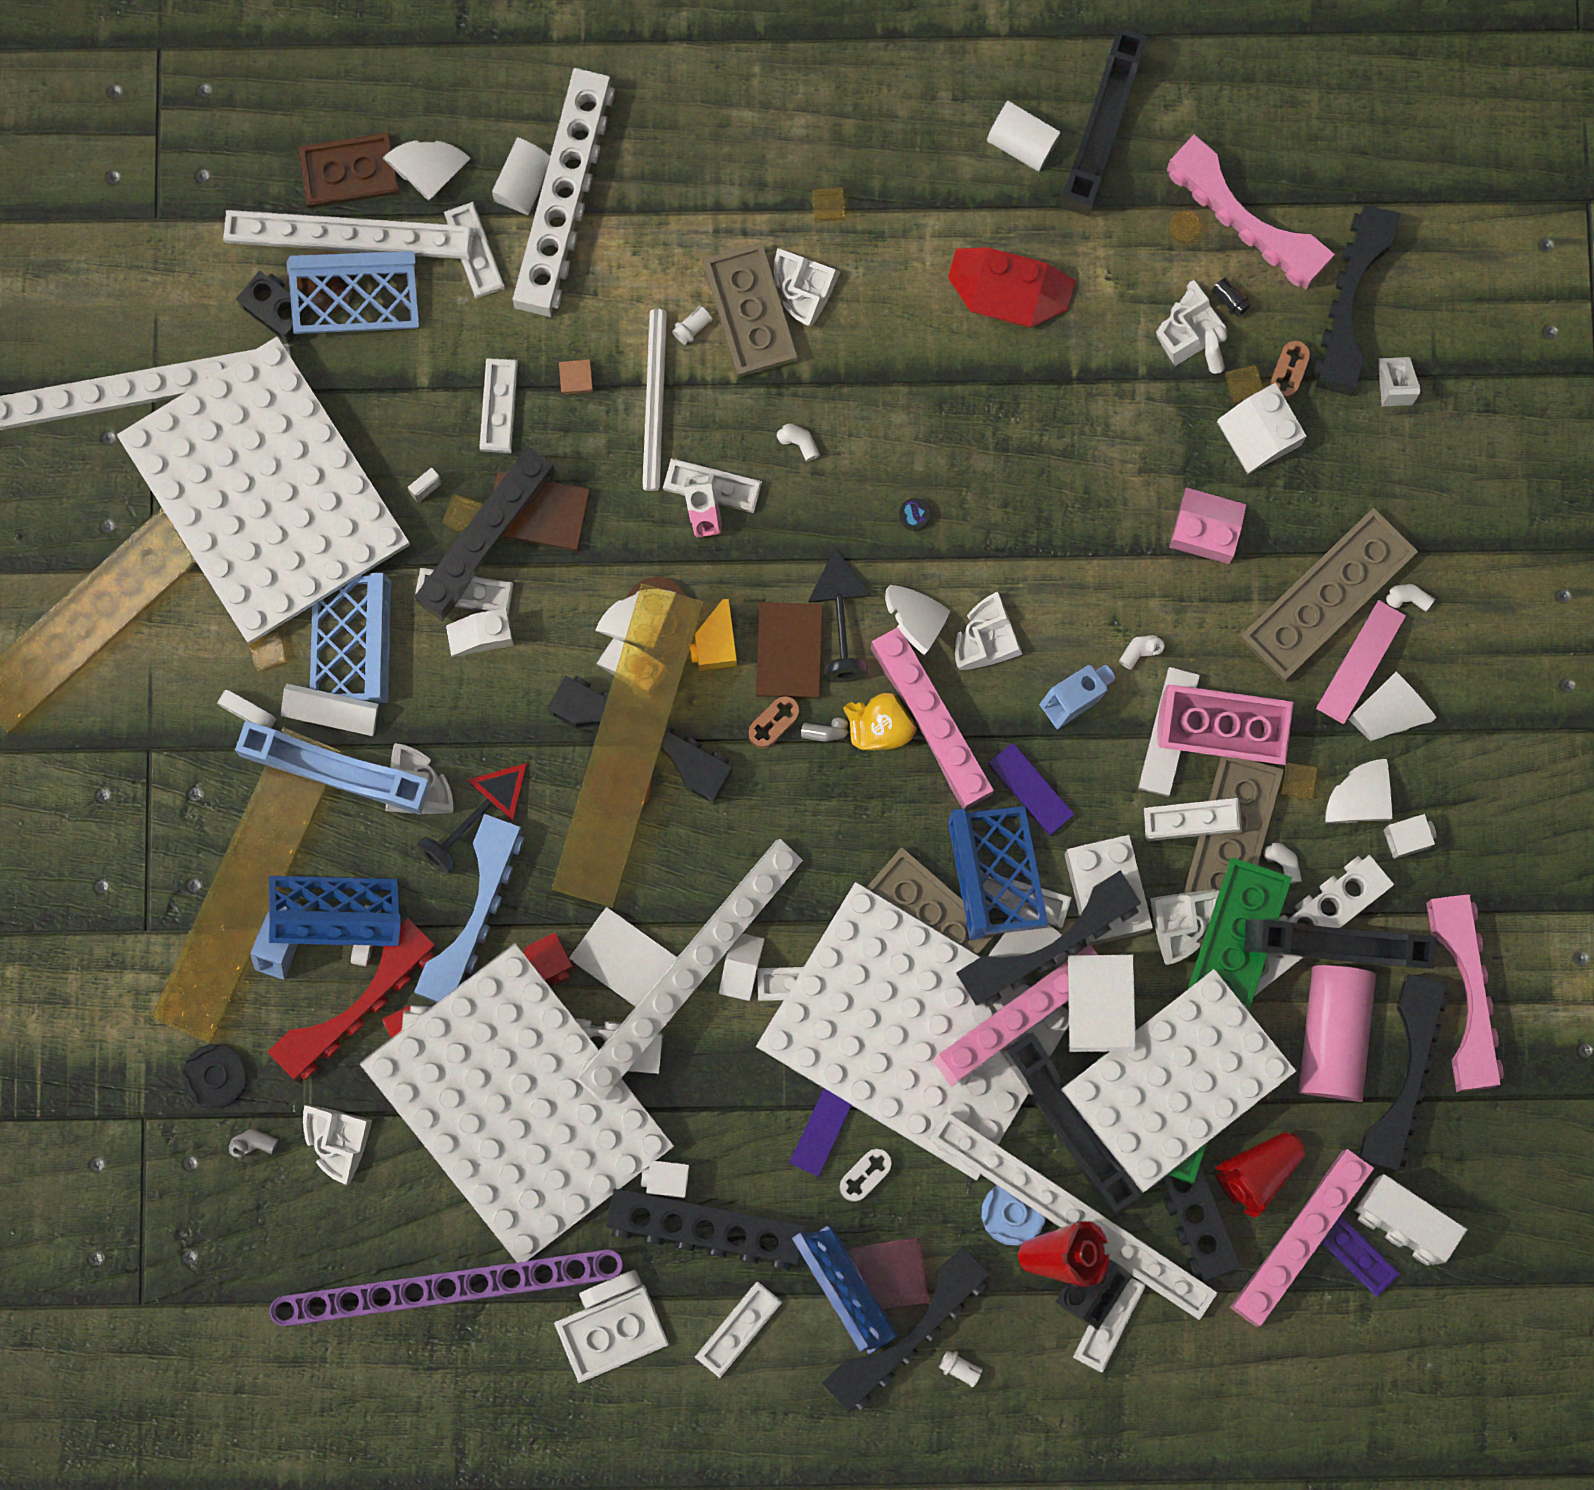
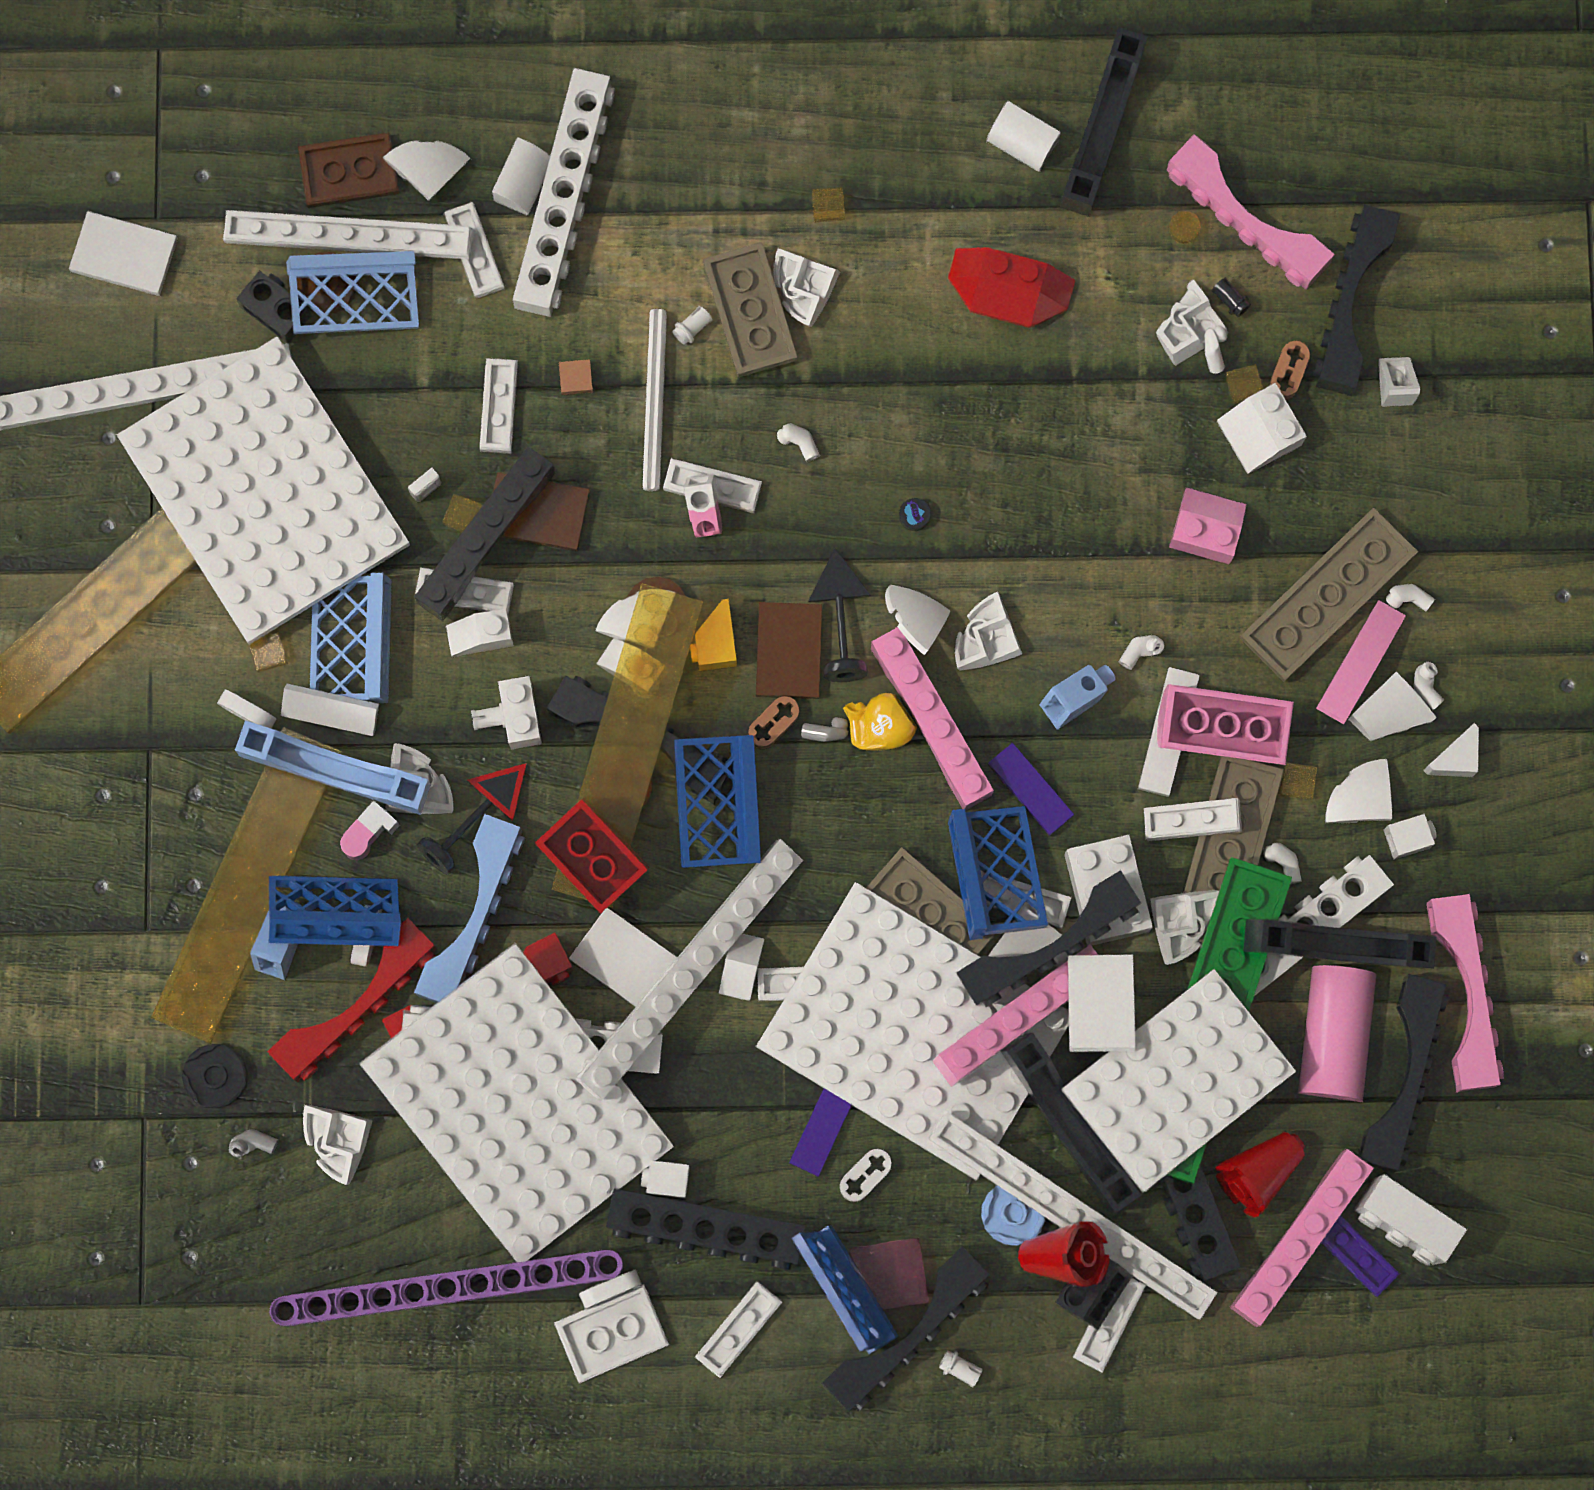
none -> white tile [69,211,178,296]
none -> leg [340,801,400,861]
none -> white brick [471,676,542,749]
none -> red brick [535,797,650,914]
none -> blue fence [674,735,761,867]
none -> white arm [1414,662,1444,710]
none -> white slope [1423,723,1479,777]

